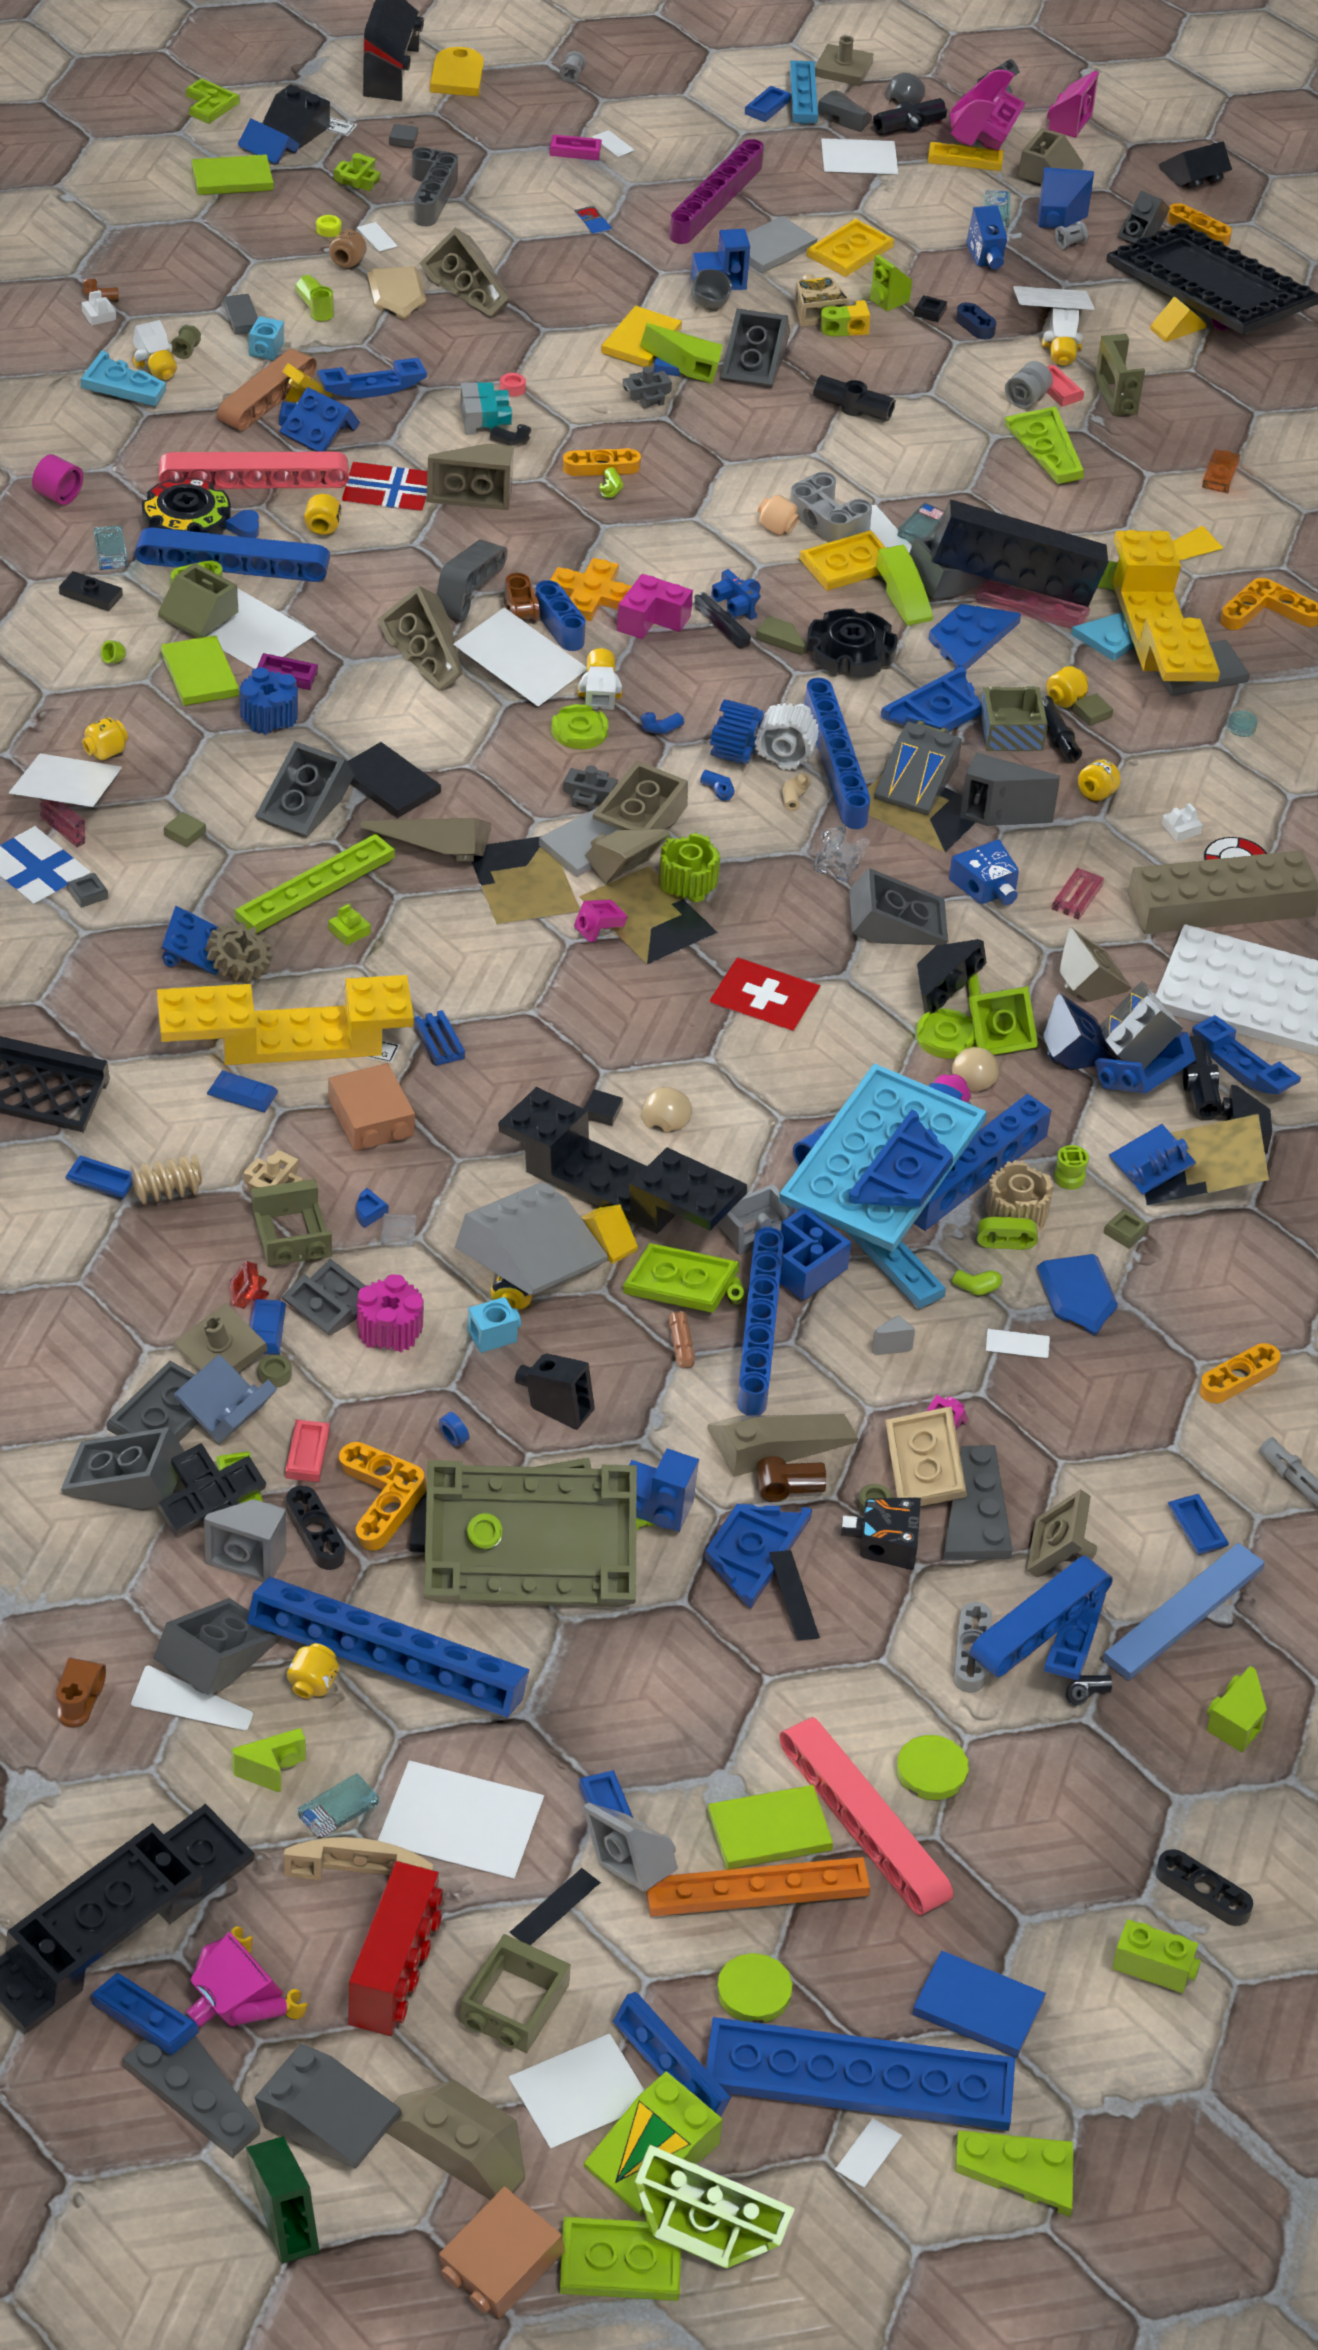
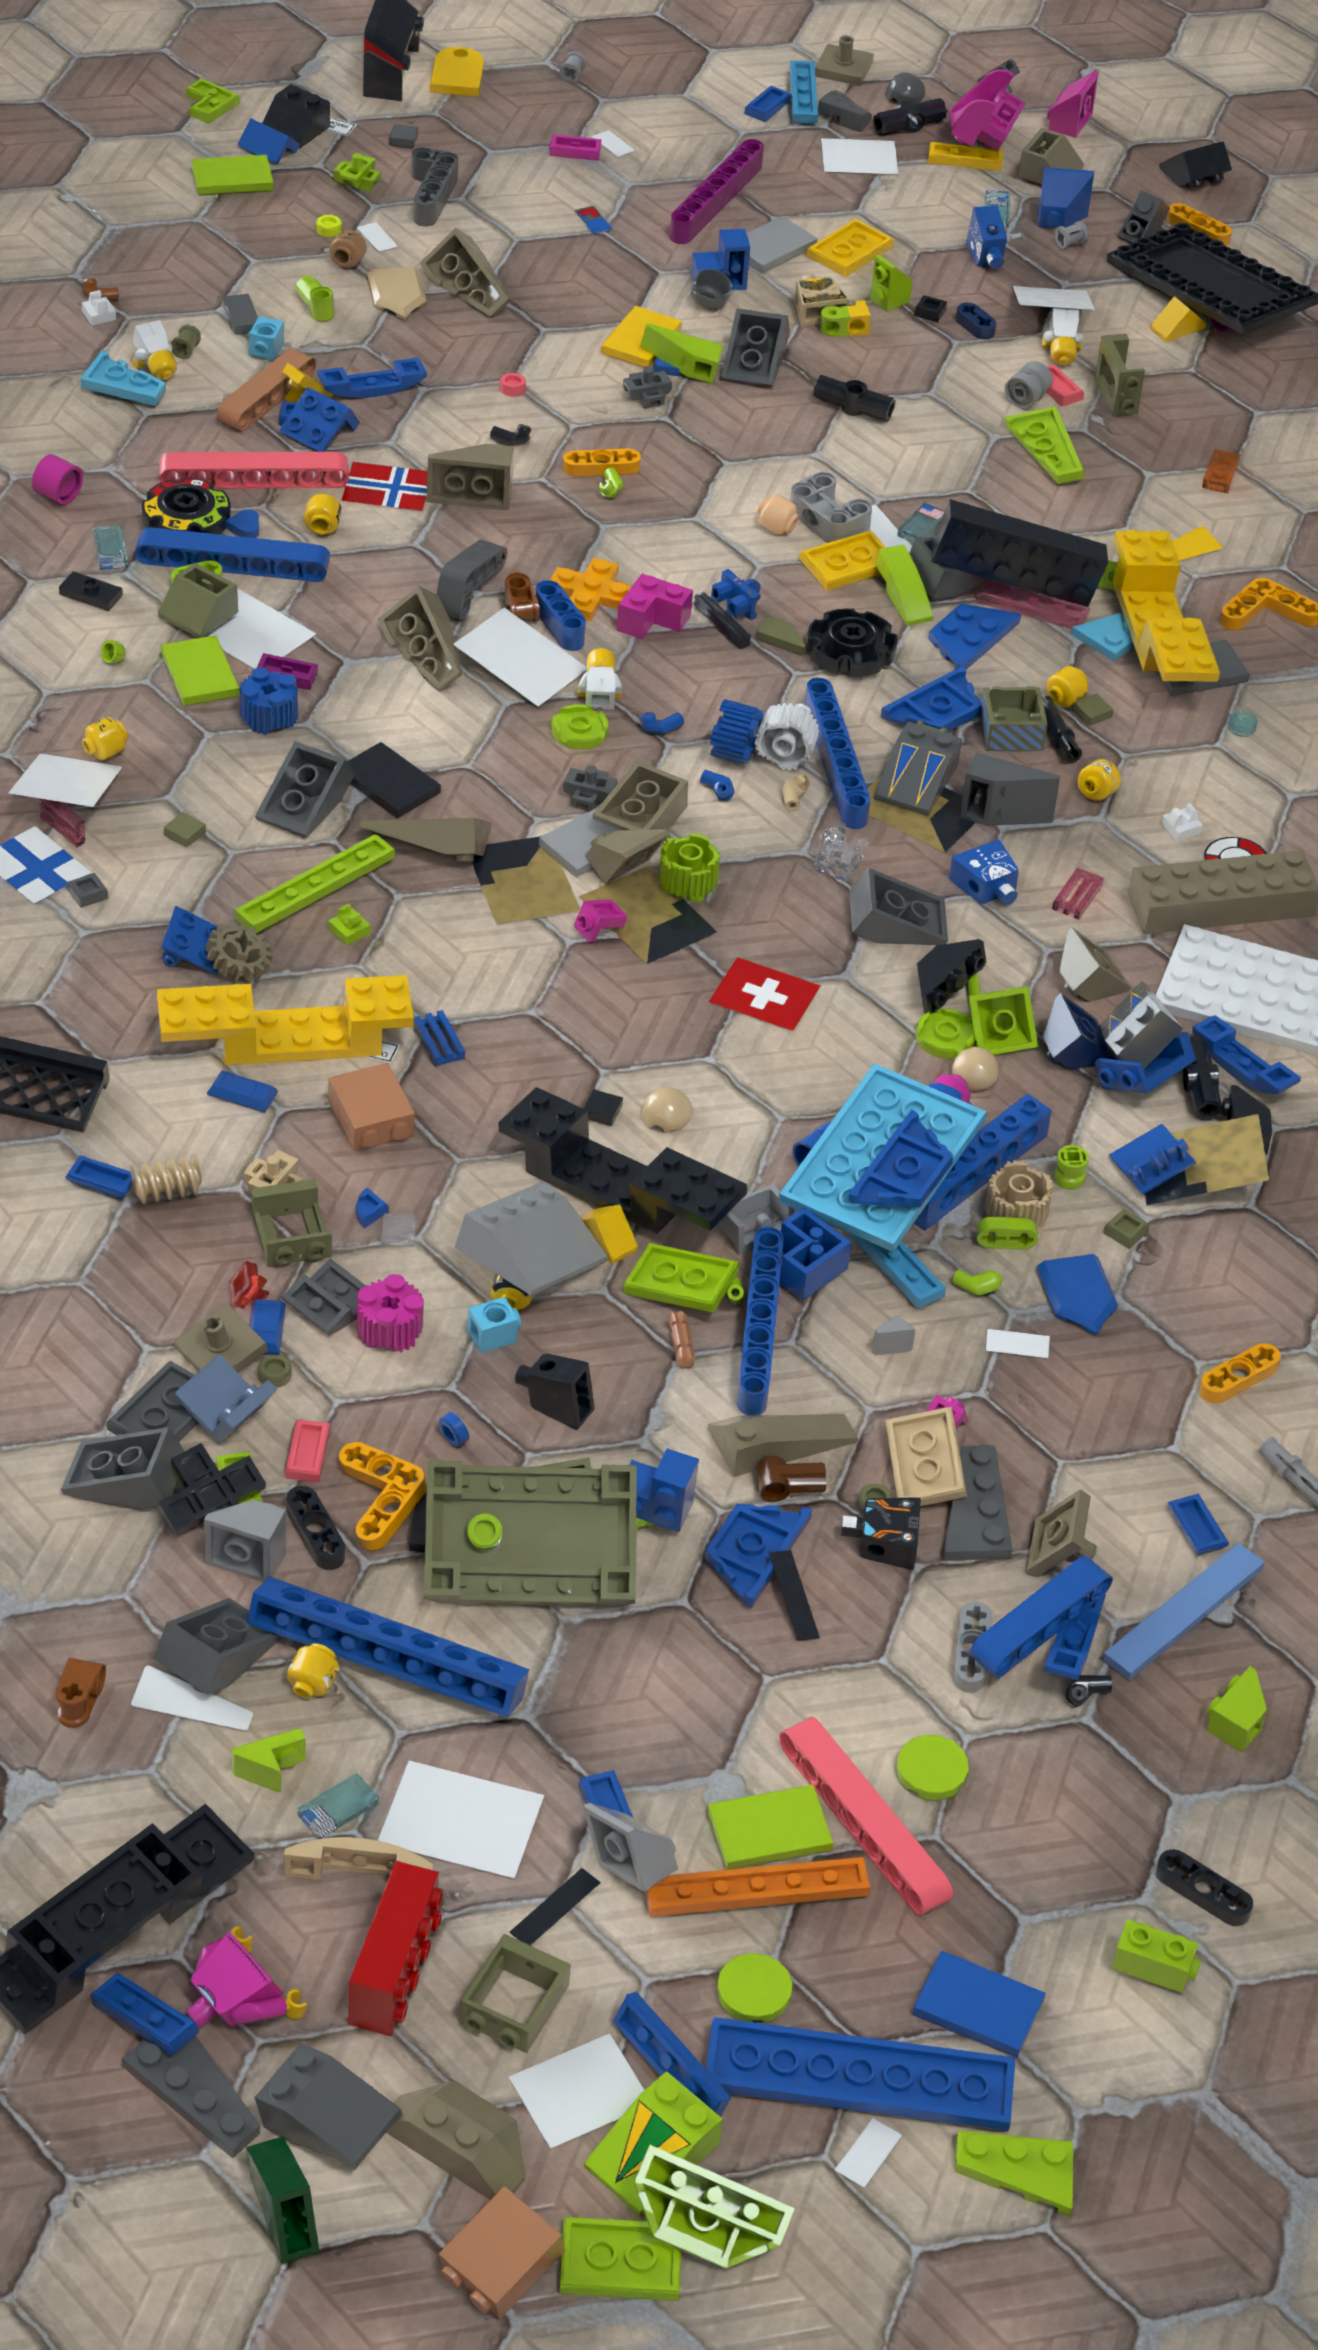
hips [460,382,512,435] -> none

